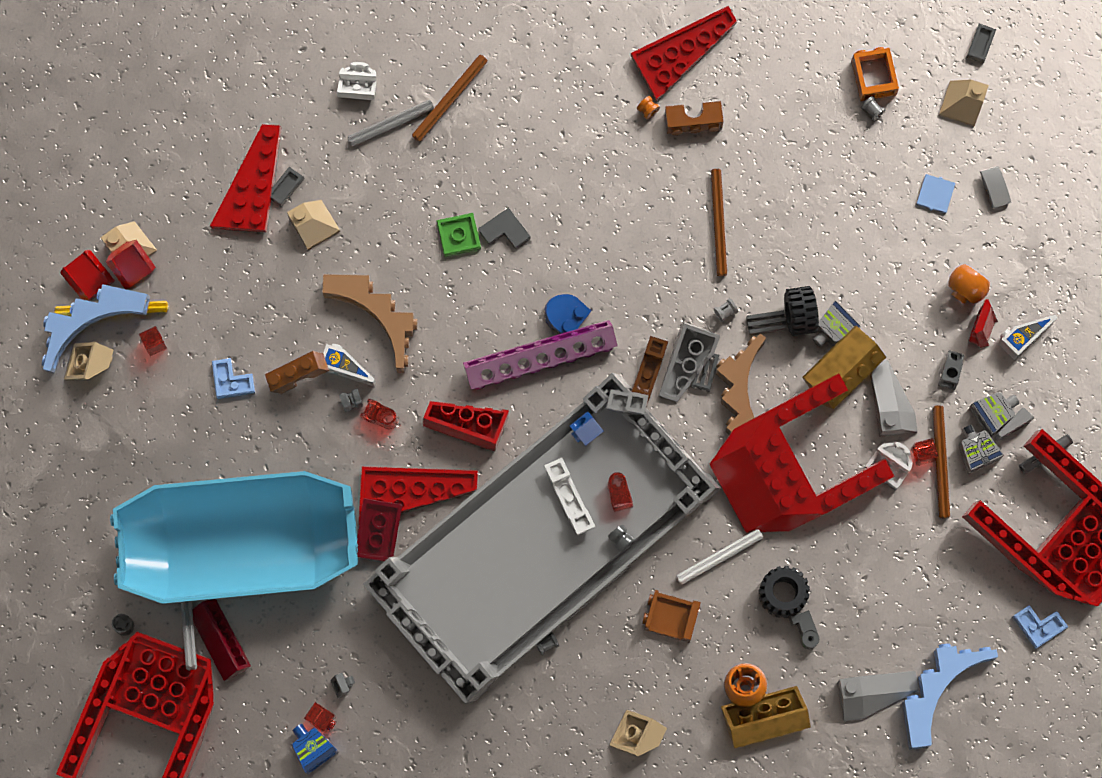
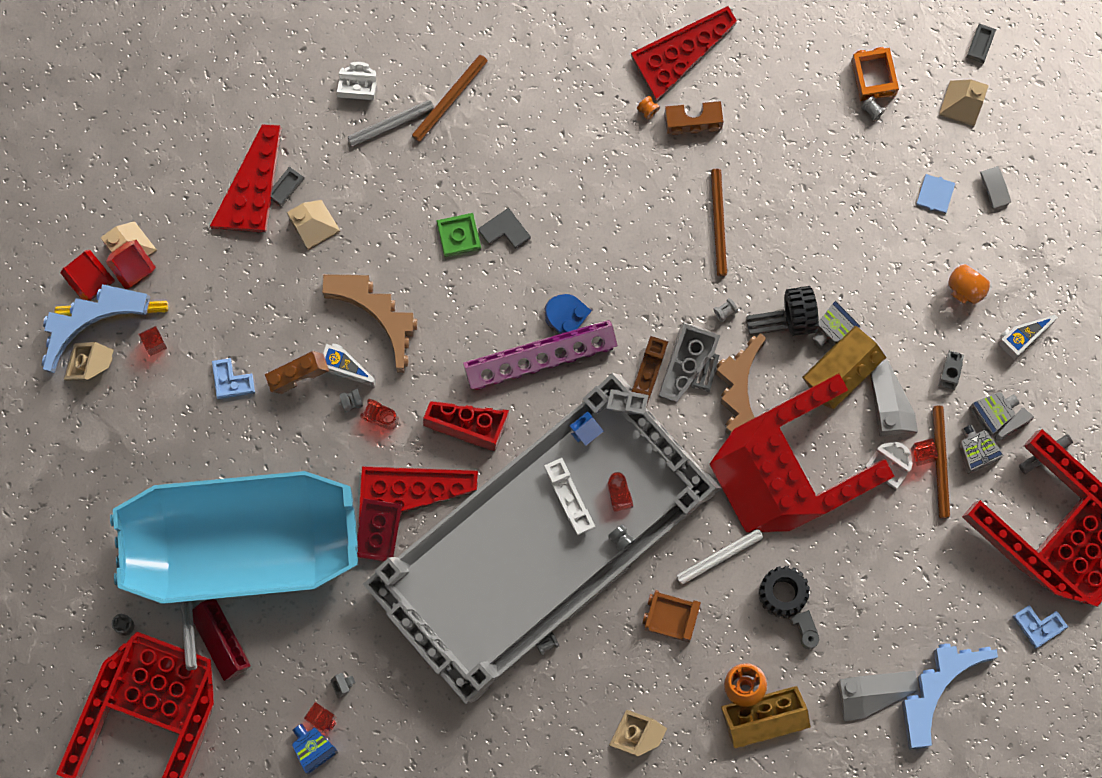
red slope [968,299,998,348] -> none

